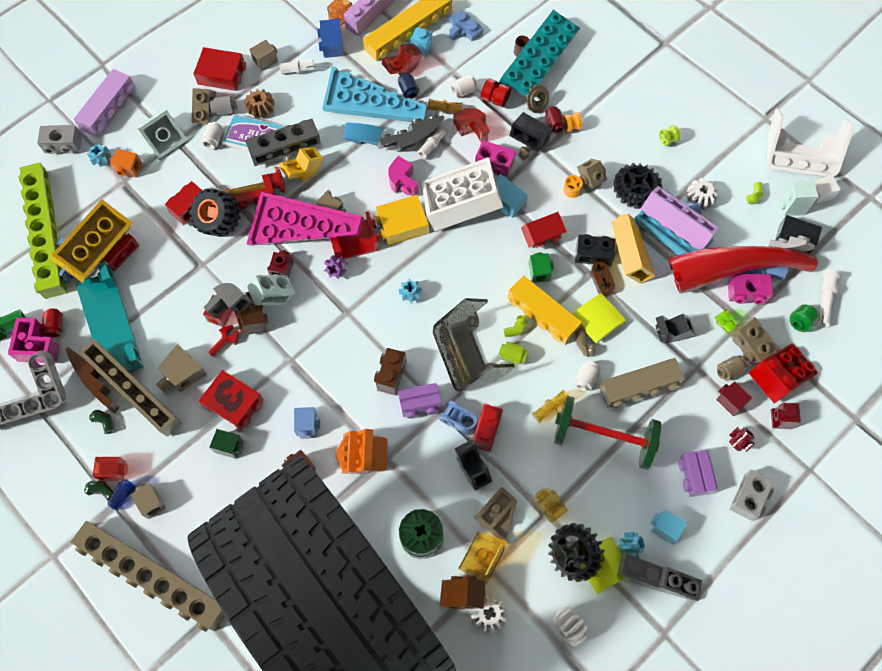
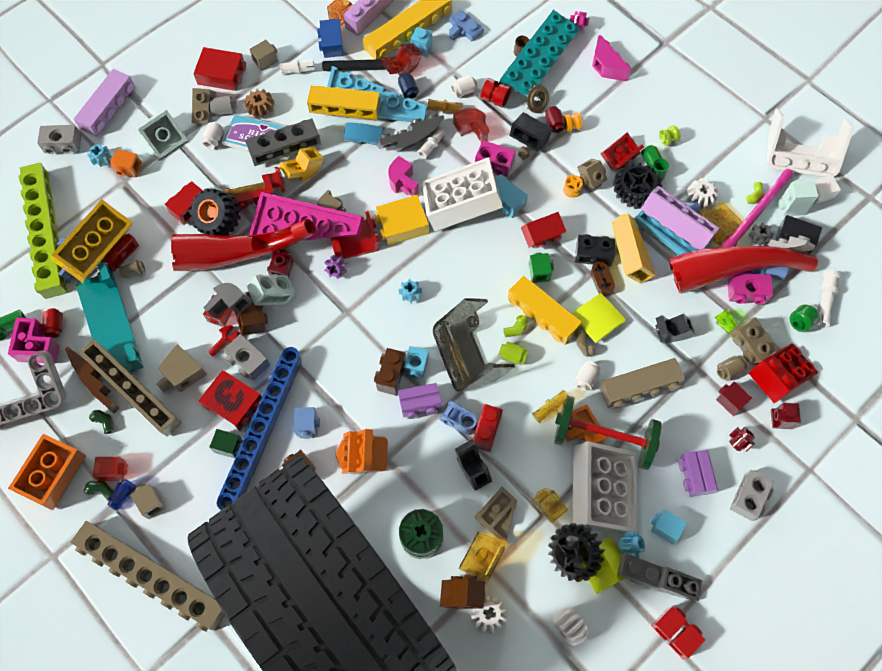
none -> orange brick [8,434,86,510]
none -> dark tan pin [119,260,145,278]
none -> red brick [171,219,316,271]
none -> blue beam [216,347,302,510]
none -> light grey brick [223,334,270,381]
none -> yellow brick [307,85,381,120]
none -> black axle [322,59,388,71]
none -> medium azure brick [404,346,429,378]
none -> orange hinge [565,404,607,444]
none -> dark pink gear [570,11,590,30]
none -> white slope [572,441,638,533]
none -> dark pink slope [592,35,631,81]
none -> red bracket [600,132,644,170]
none -> green piece [641,144,669,181]
none -> red piece [651,606,706,660]
none -> clear yellow bracket [699,202,742,247]
none -> dark pink piece [721,169,794,247]
none -> dark grey gear [748,223,774,246]

